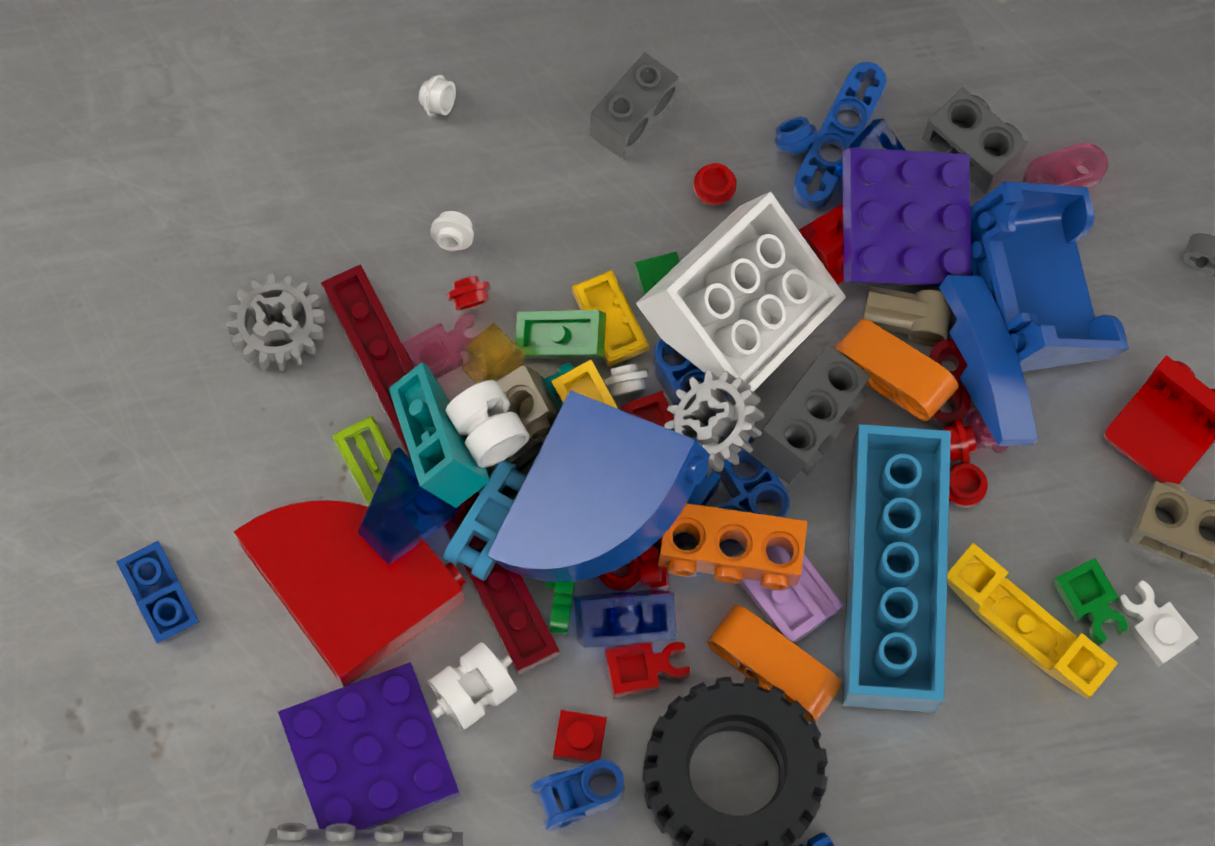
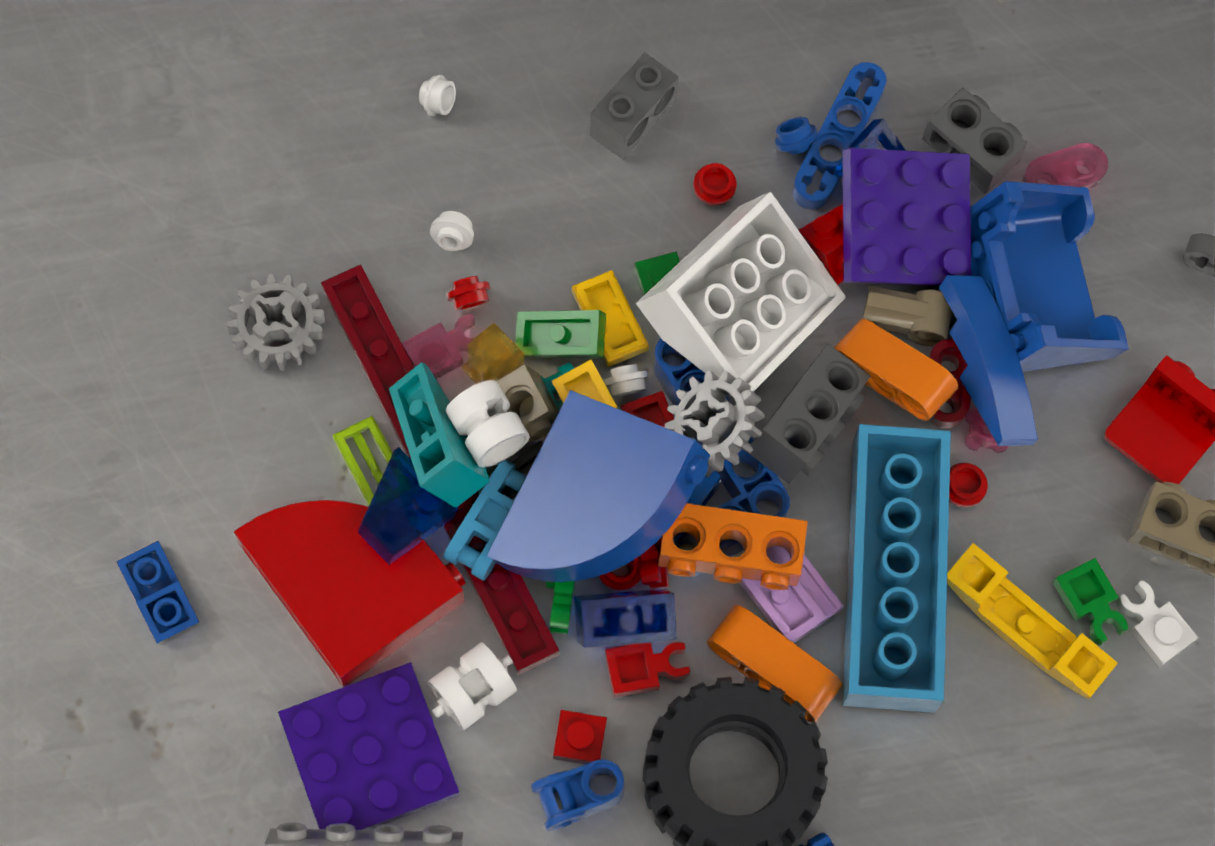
red plate [943,418,977,464] -> none

